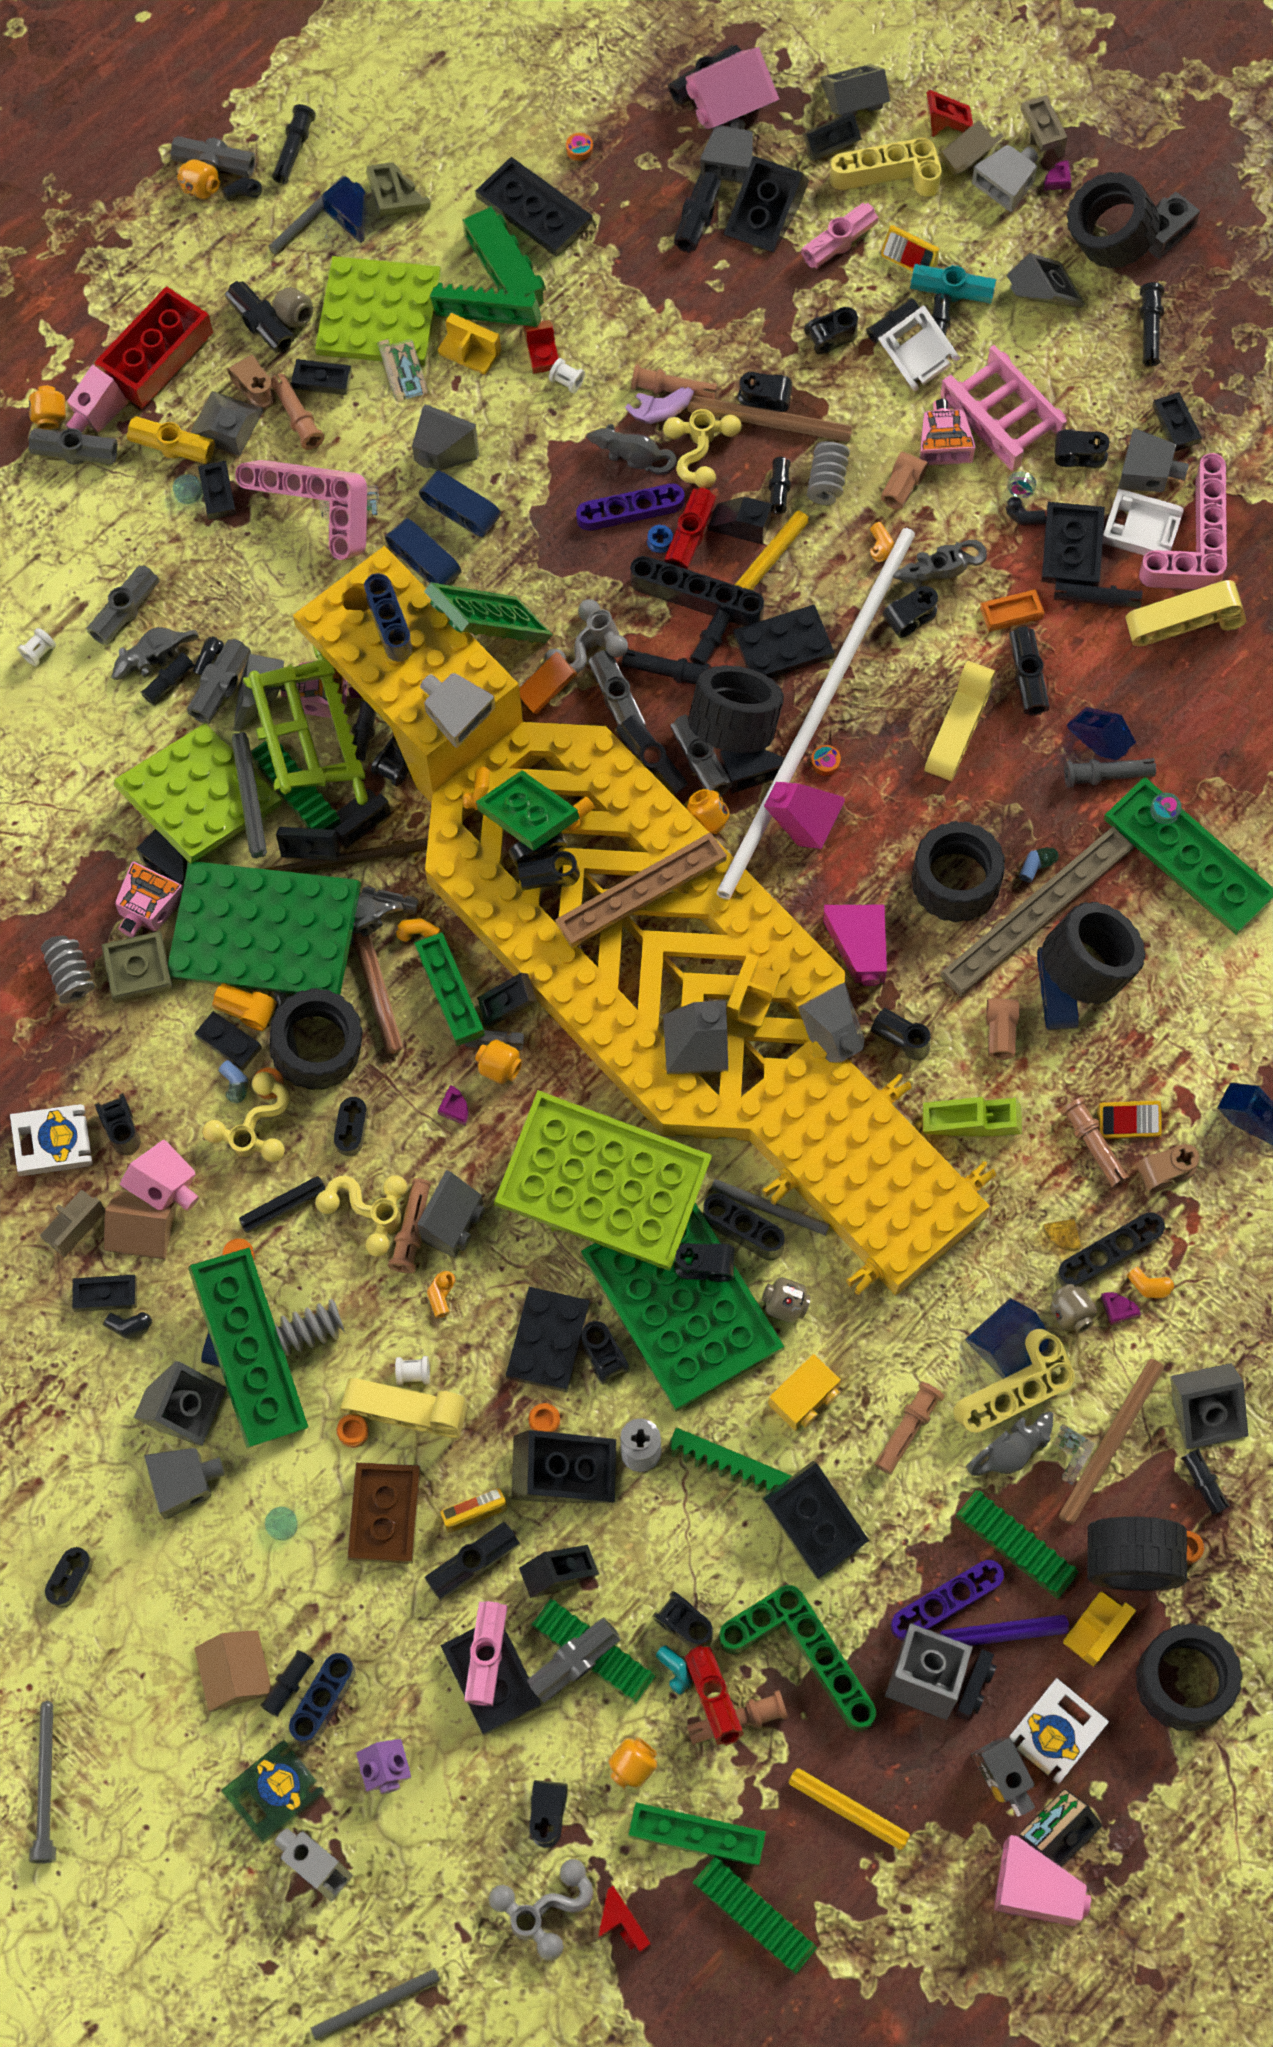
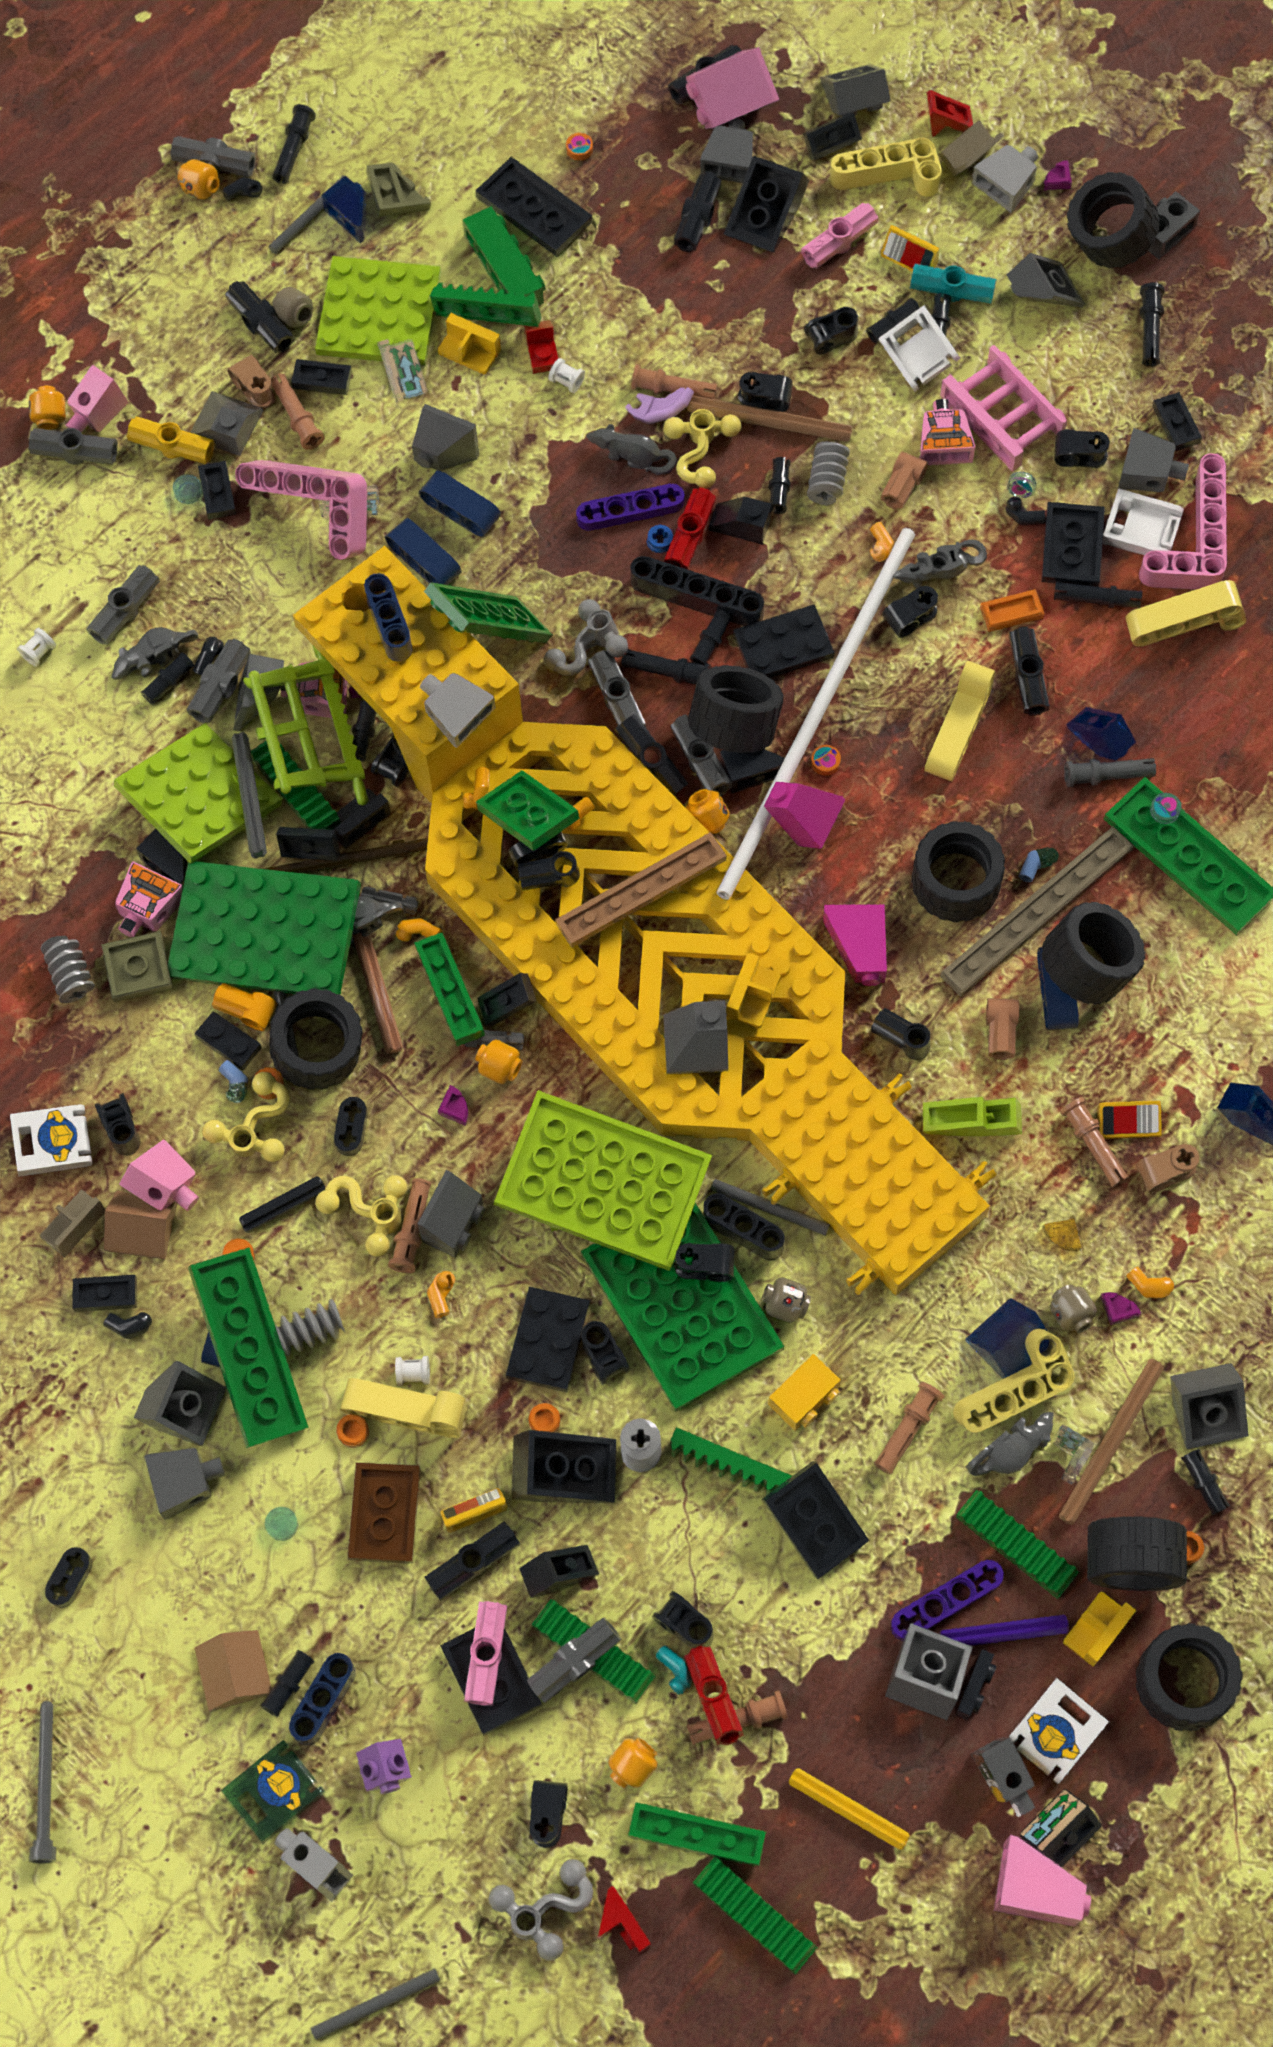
red brick [94,286,214,409] -> none
orange tile [519,652,577,714] -> none
green beam [719,1585,876,1732] -> none
yellow axle [735,511,809,590] -> none
dark grey slope [798,982,865,1062] -> none
dark tan panel [1020,95,1068,158] -> none
black beam [1057,1212,1165,1287] -> none

